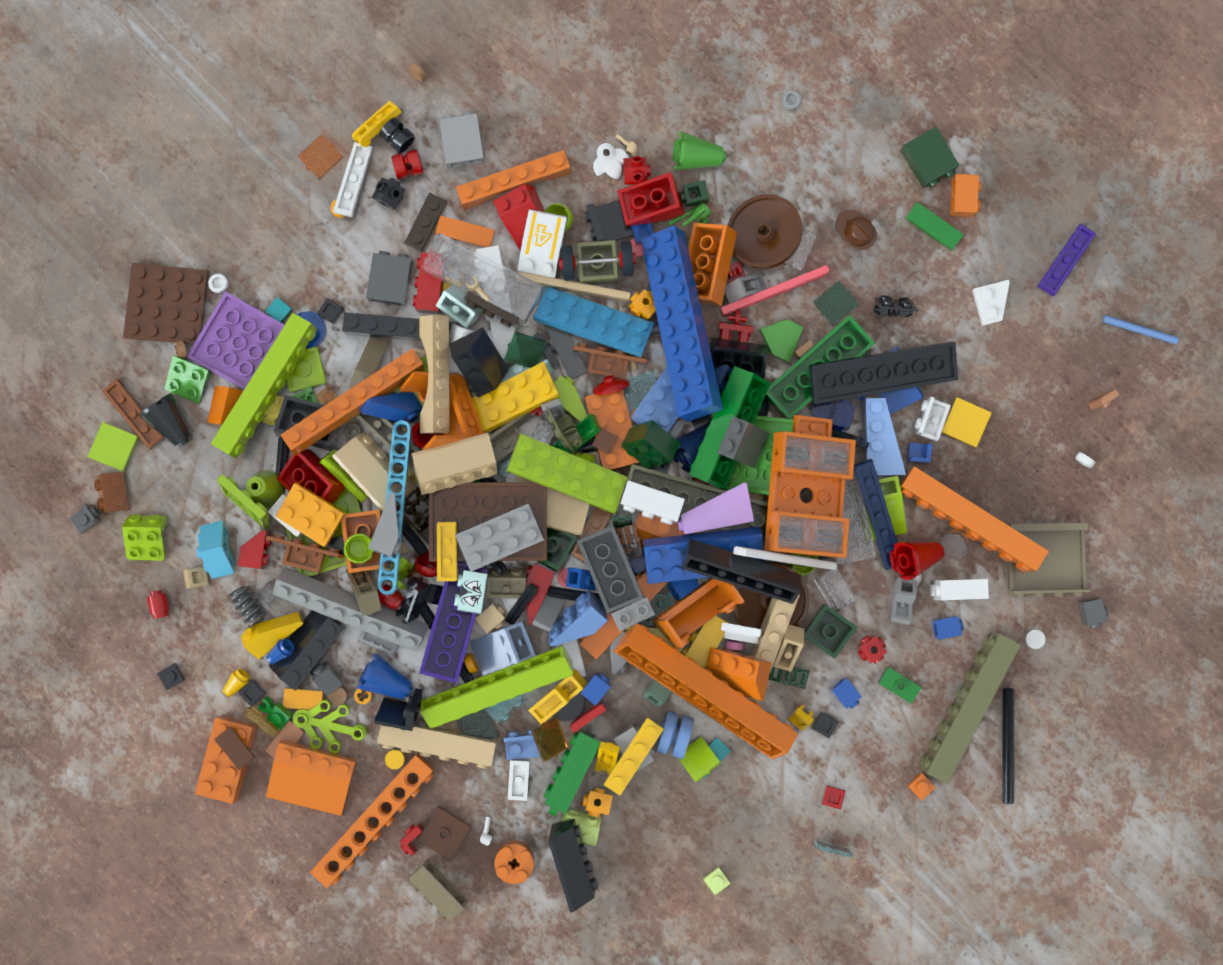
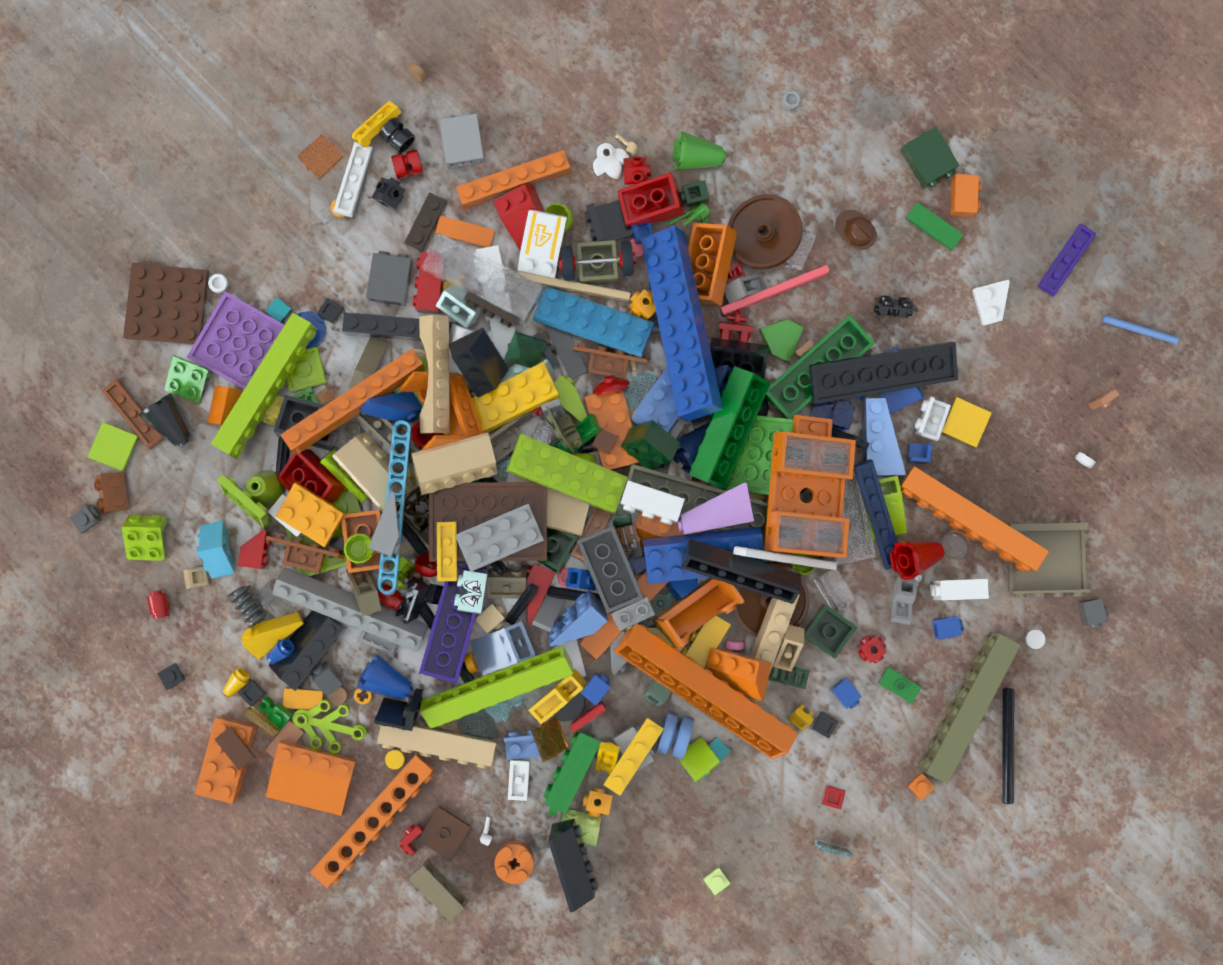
medium nougat tile [174,340,187,359] -> none
tan hand [466,277,490,301] -> none
dark grey brick [717,416,769,468] -> none
white slope [721,623,762,644] -> none
clear green piece [813,281,859,325] -> none

